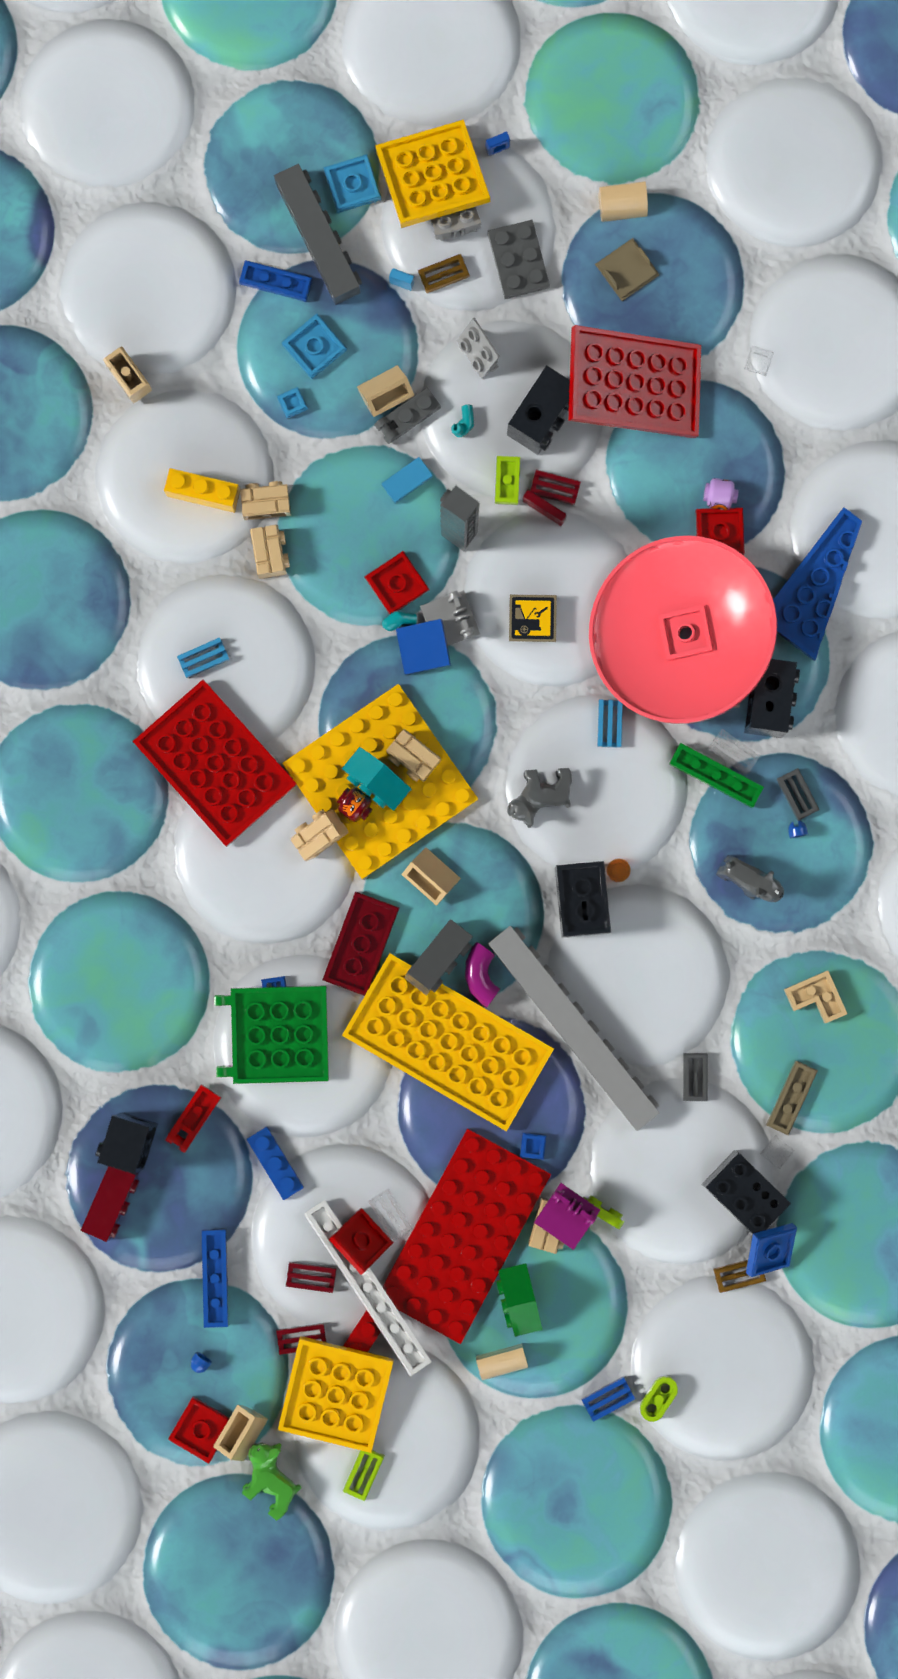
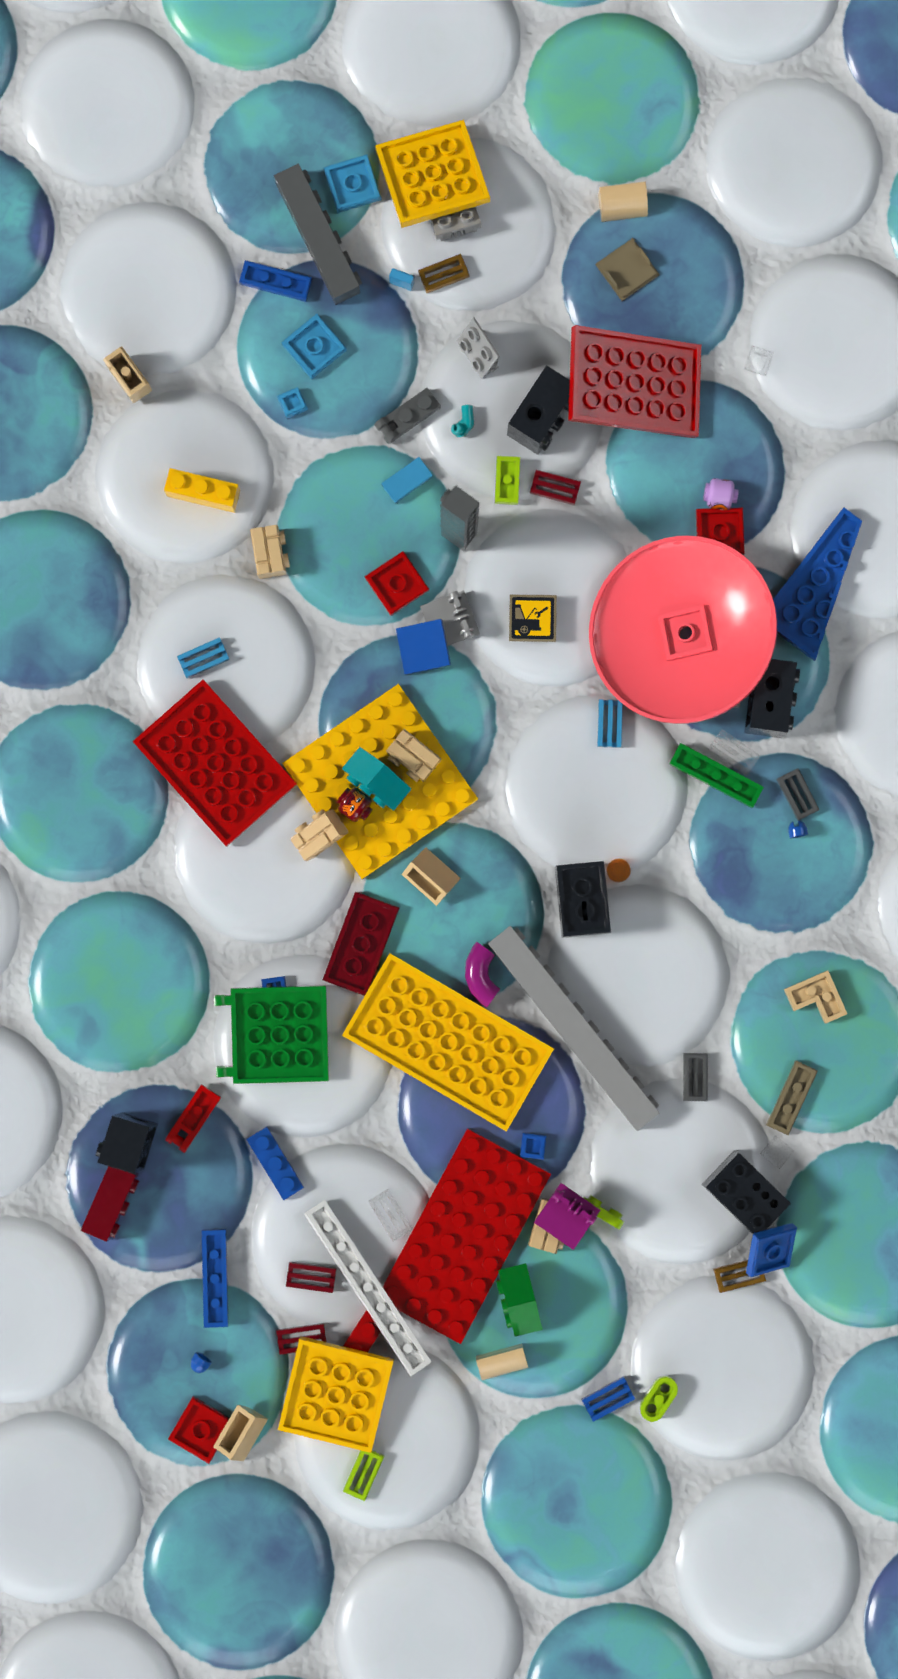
tan brick [240,481,291,520] -> none
bright green animal [242,1443,301,1521] -> none
red tile [329,1208,394,1275] -> none
tan brick [357,365,415,417] -> none
teal arm [382,611,417,631] -> none
dark grey brick [405,919,473,996] -> none
blue tile [485,131,510,156] -> none
dark grey plate [488,219,550,299] -> none
dark grey animal [507,768,572,828] -> none
dark red tile [522,490,567,526] -> none
dark grey animal [716,855,784,902] -> none

